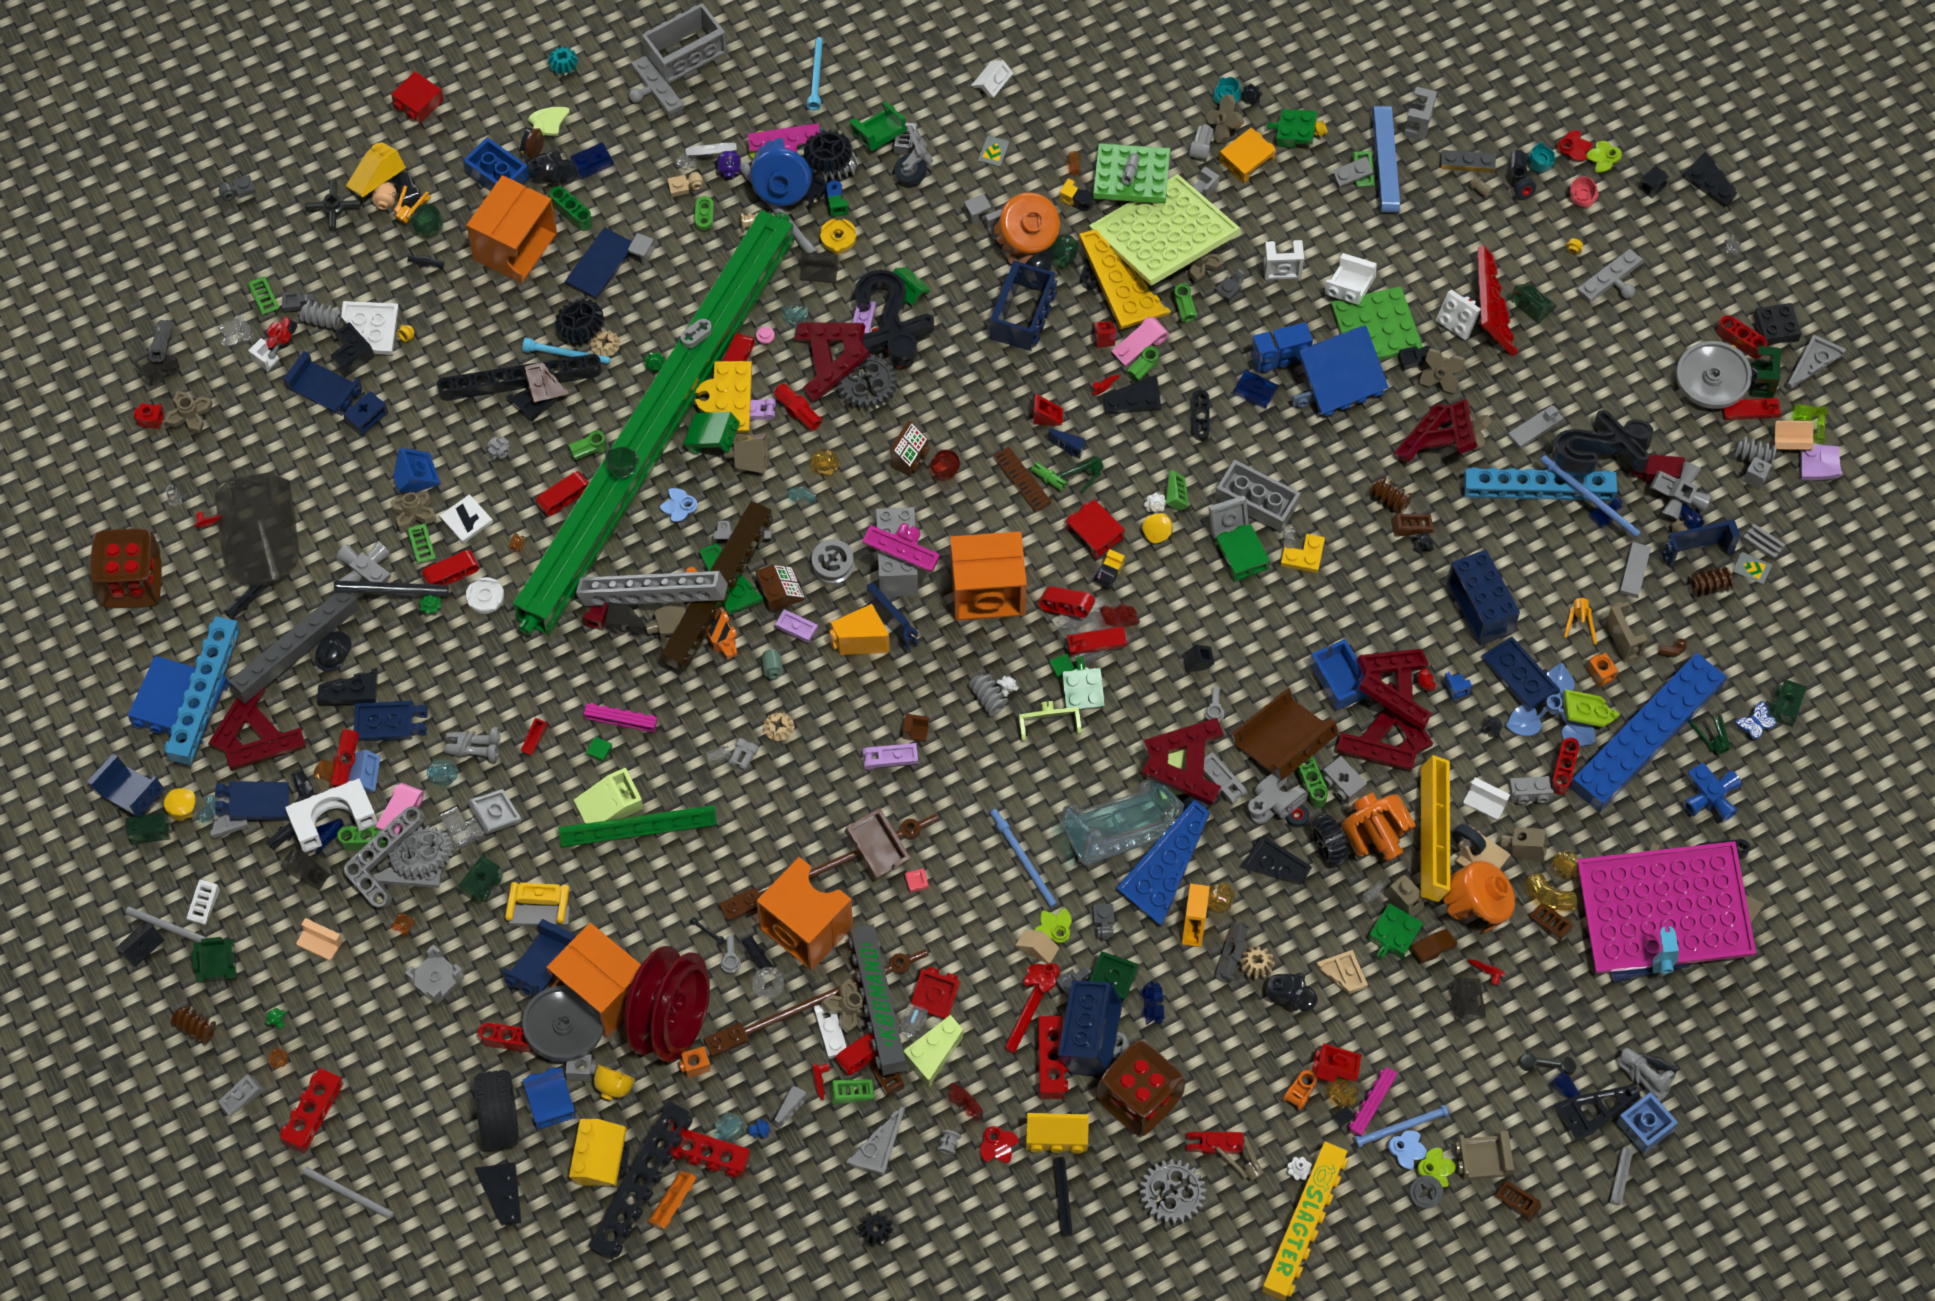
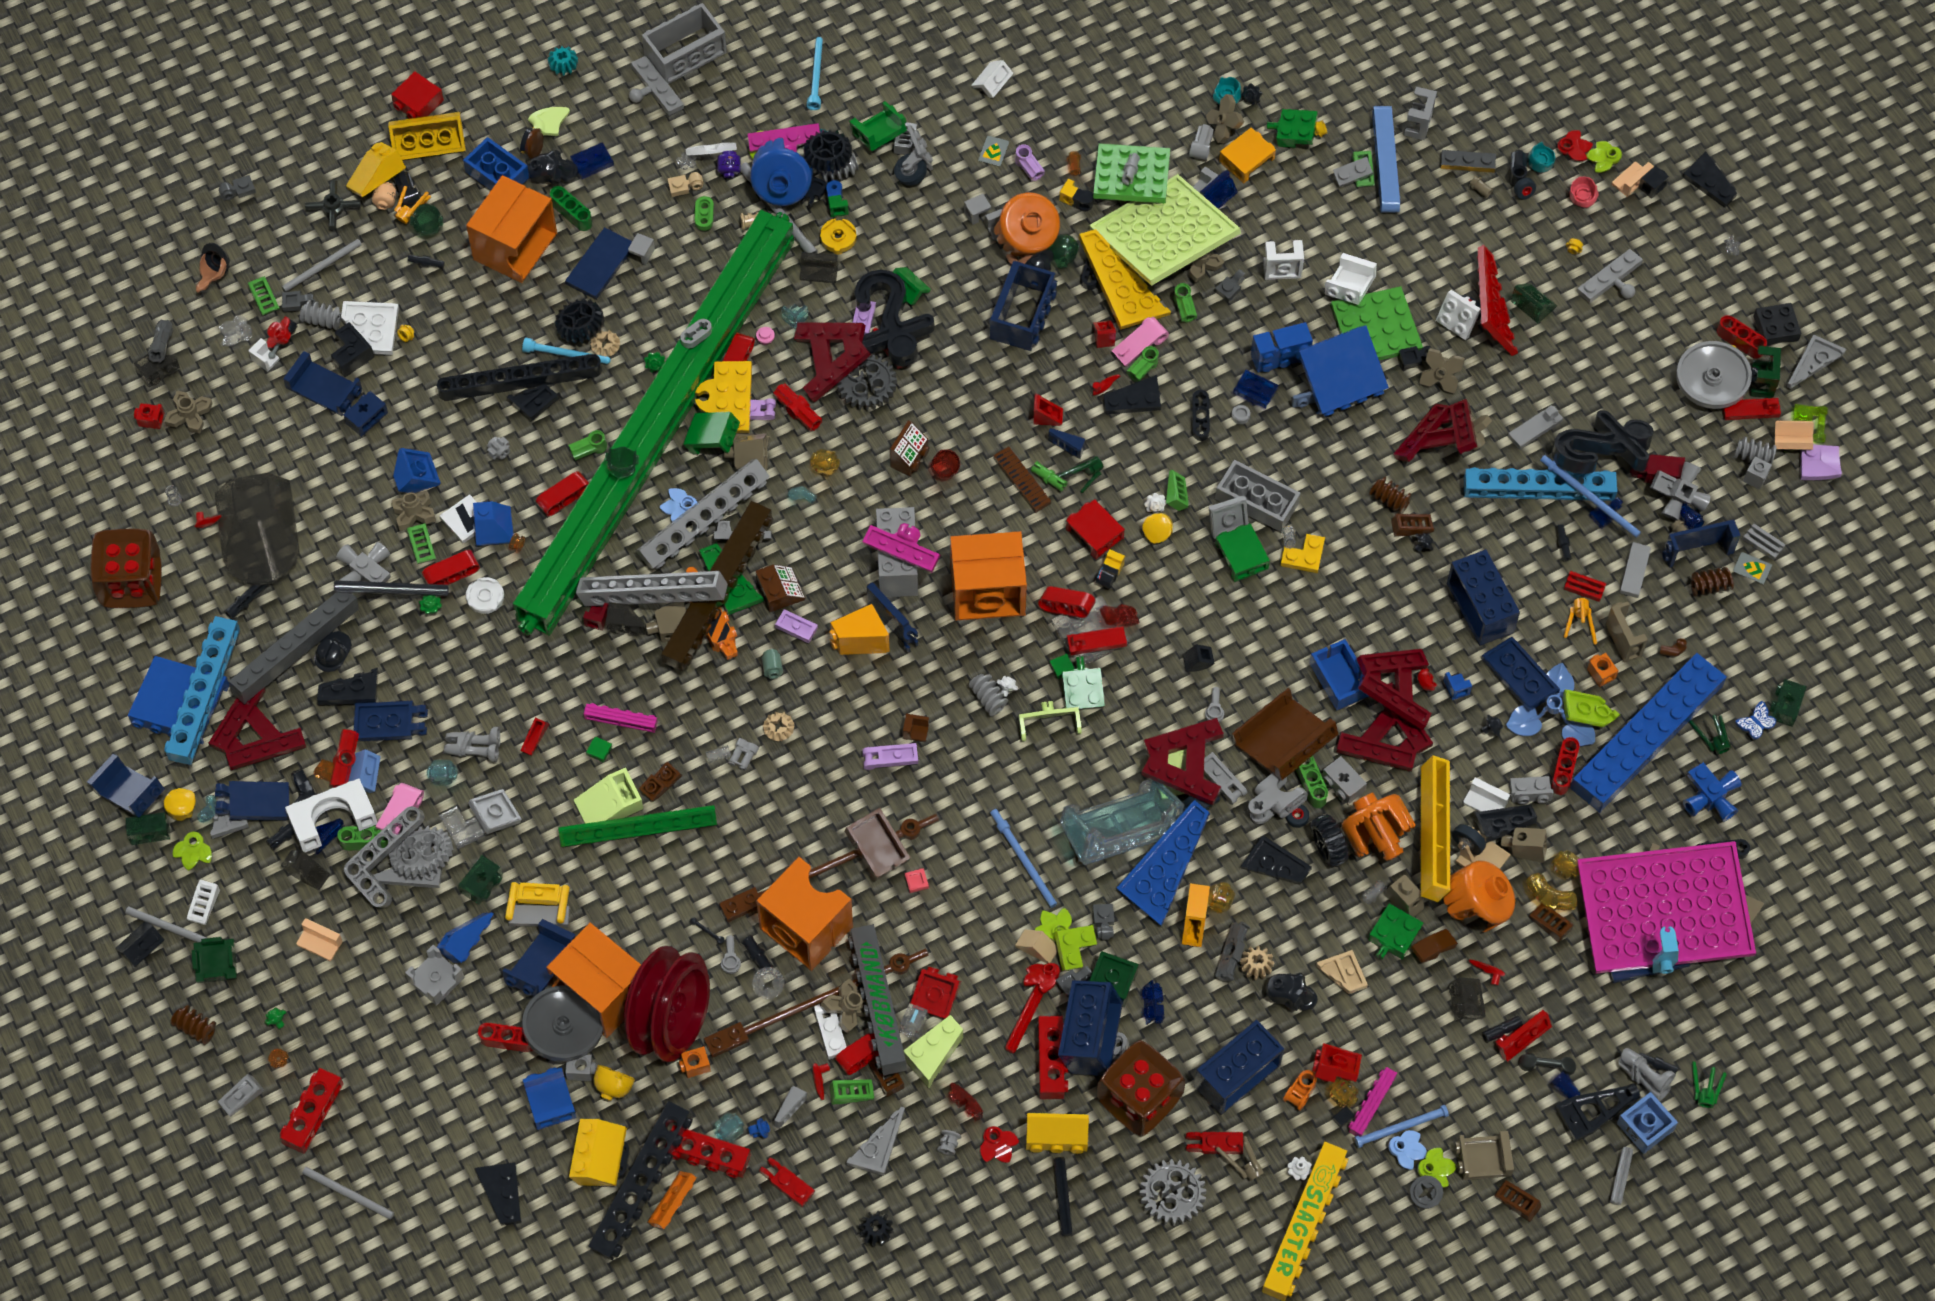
clear orange plate [391,913,415,935] -> none
black tyre [474,1069,519,1150] -> none
wing [524,362,569,404] -> none
light grey wheel [812,539,854,584] -> none
none -> lime plate [173,831,212,871]
none -> piece [196,243,230,293]
none -> light grey piece [282,239,362,292]
none -> yellow slope [388,112,466,160]
none -> blue slope [437,912,493,963]
none -> blue slope [473,501,514,546]
none -> light grey brick [636,459,770,569]
none -> reddish brown slope [639,762,682,802]
none -> red hinge [759,1157,815,1207]
none -> lavender piece [1015,145,1045,181]
none -> lime plate [1054,925,1097,971]
none -> dark blue hose [1194,1020,1284,1115]
none -> clear blue plate [1200,170,1238,209]
none -> light grey tile [1232,405,1250,424]
none -> black wing [1474,804,1537,843]
none -> black piece [1482,1015,1523,1043]
none -> red hinge [1495,1010,1552,1062]
none -> black bar [1557,524,1572,561]
none -> red tile [1564,571,1607,602]
none -> light nougat panel [1612,162,1654,197]
none -> green plant [1692,1061,1727,1108]

